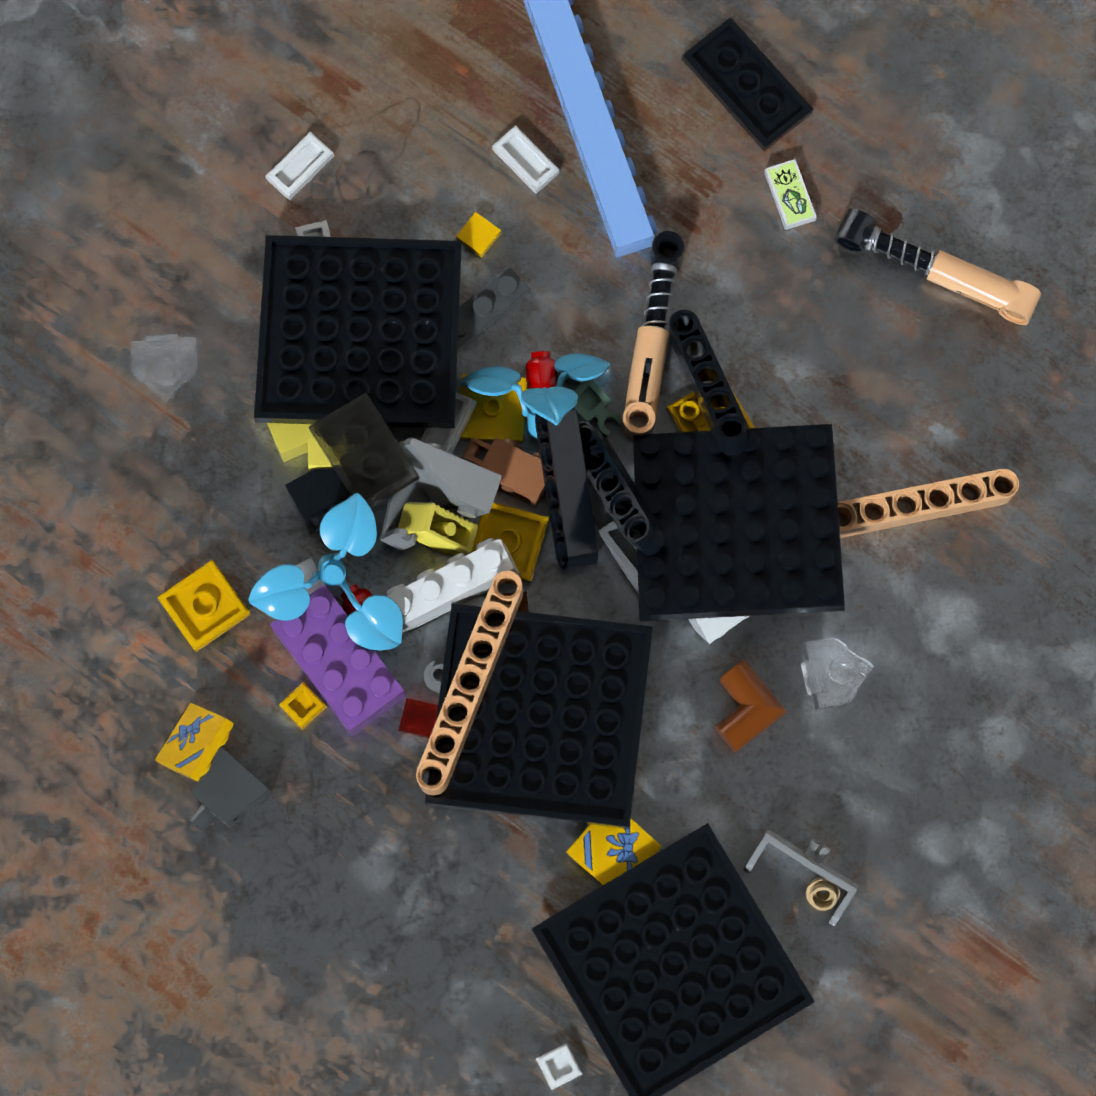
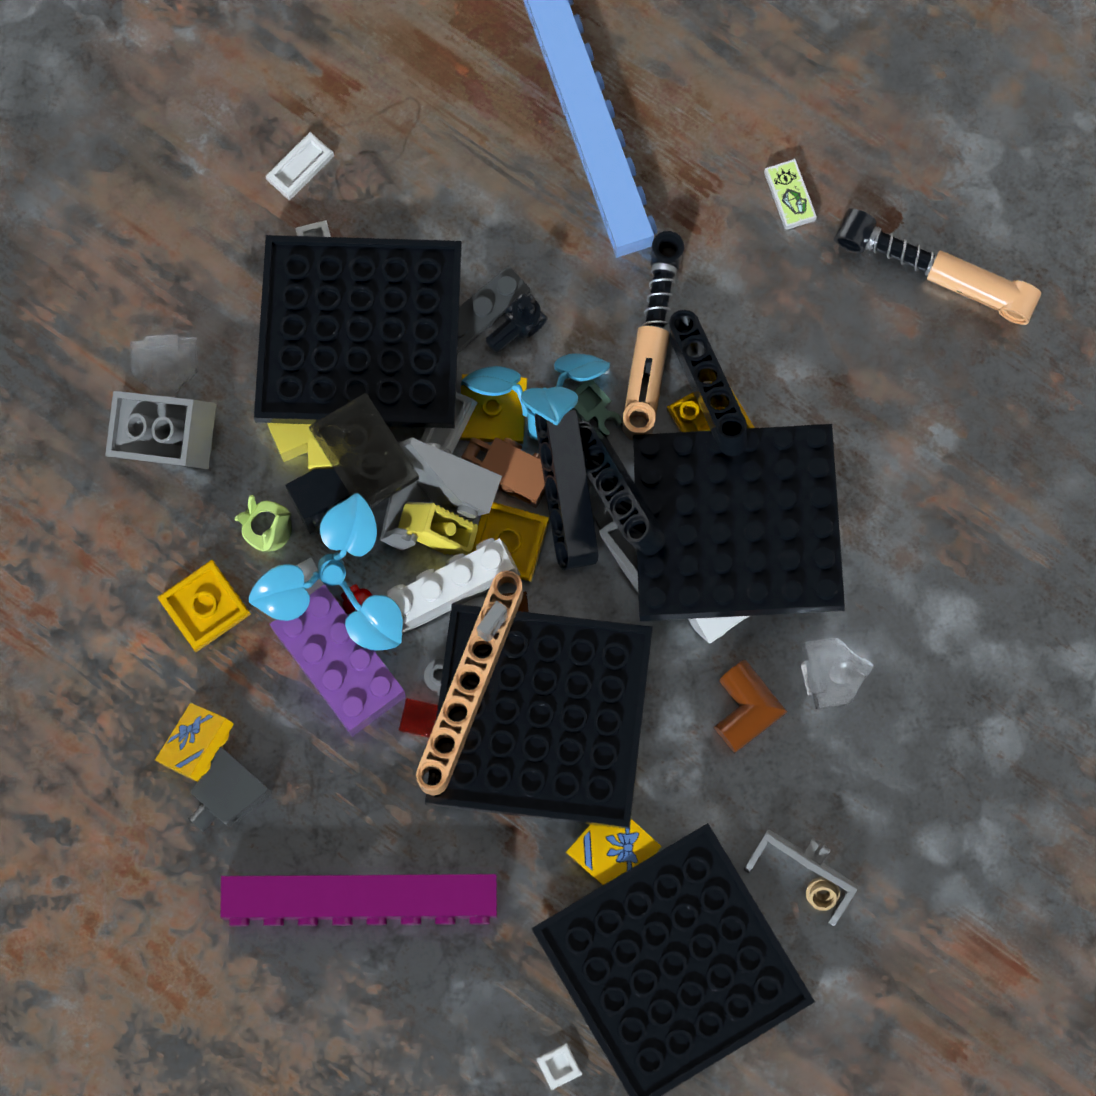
yellow tile [279,681,327,730] -> none
yellow tile [456,212,501,258] -> none
white tile [492,125,559,194] -> none
red plant [525,351,558,389] -> none
black tile [682,17,814,152] -> none
light nougat beam [838,469,1019,538] -> none
none -> light grey slope [105,391,217,469]
none -> magenta brick [220,874,497,927]
none -> yellowish green piece [235,495,292,552]
none -> light grey tile [477,600,508,642]
none -> black axle [486,294,548,353]

